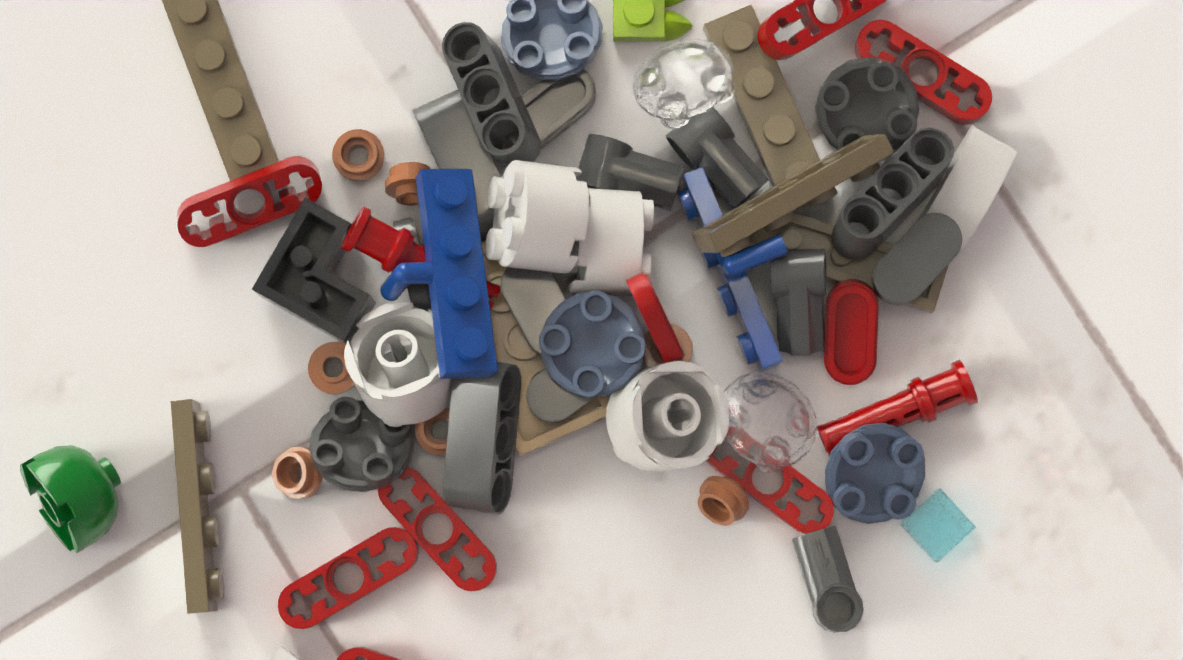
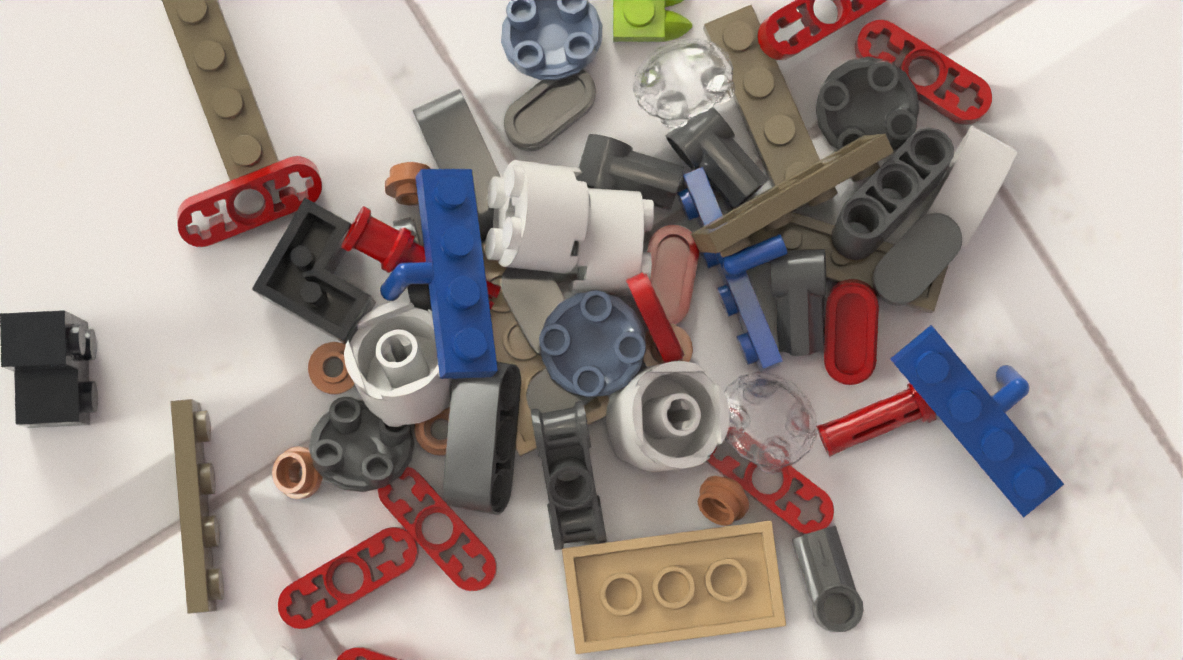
green cylinder [20,445,121,554] -> none
nougat plate [332,129,385,181] -> none
dark grey beam [442,22,541,167] -> none
sand blue dish [825,423,925,524] -> none
clear light blue tile [900,488,976,563] -> none
none -> black brick [0,310,98,428]
none -> dark grey piece [530,401,607,551]
none -> tan plate [562,520,786,654]
none -> tile [639,225,700,325]
none -> blue plate [890,325,1064,518]

